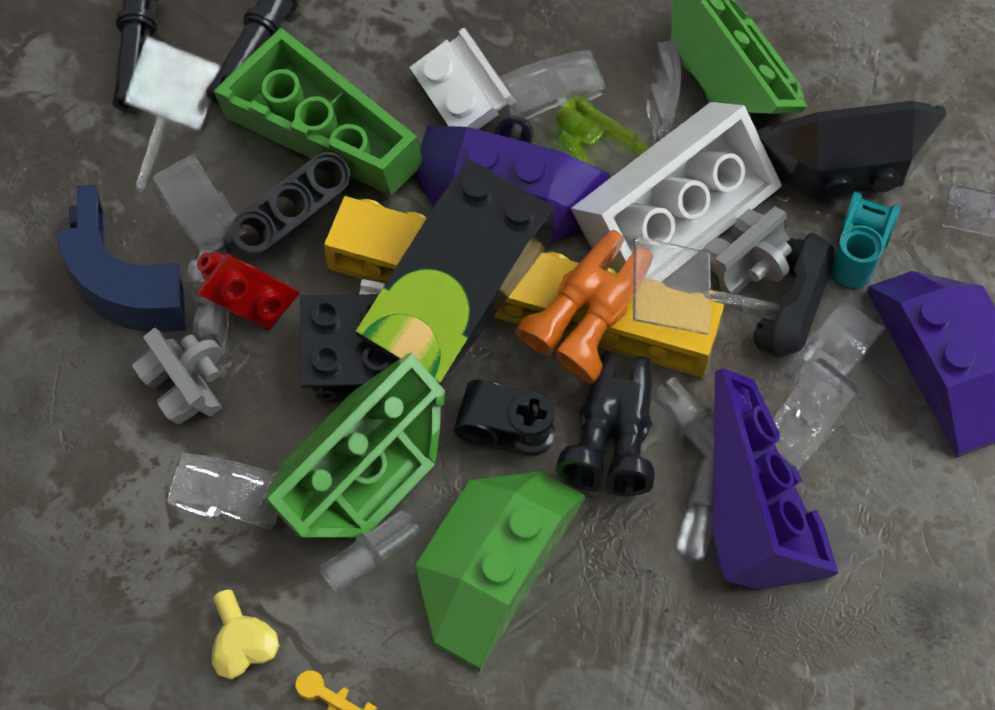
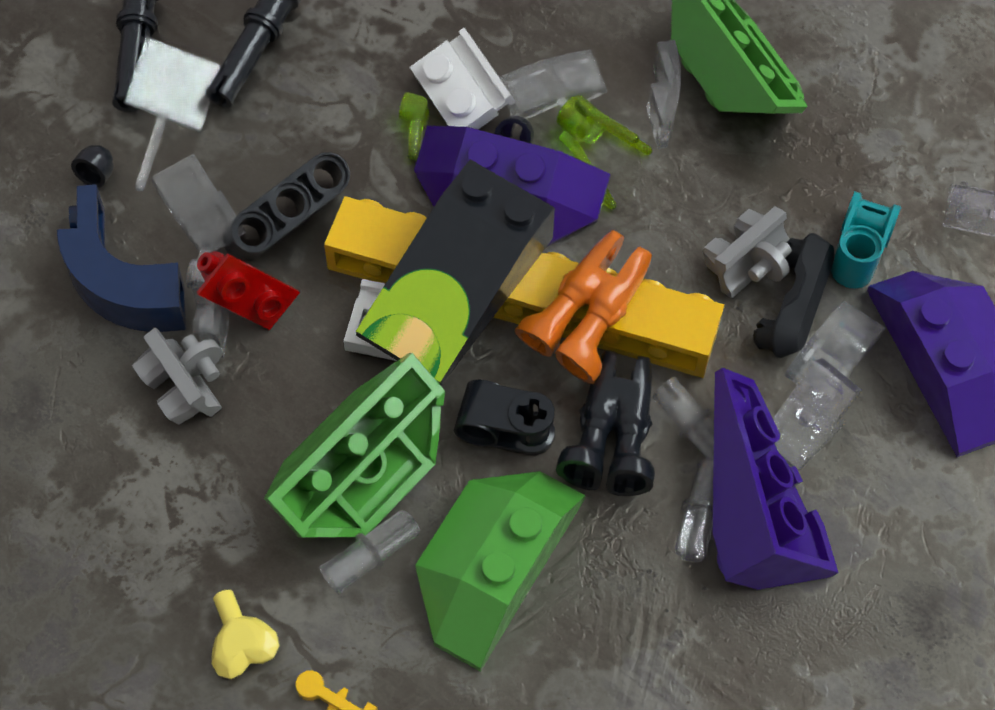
clear slope [166,453,278,530] -> none
bright green wedge [214,27,423,196] -> none
black hinge [300,294,397,401] -> none
white slope [571,102,782,283] -> none
clear piece [633,236,782,335] -> none
black wedge [757,101,947,198] -> none
none -> black hinge [71,145,114,188]
none -> clear neon green hand [399,92,429,160]

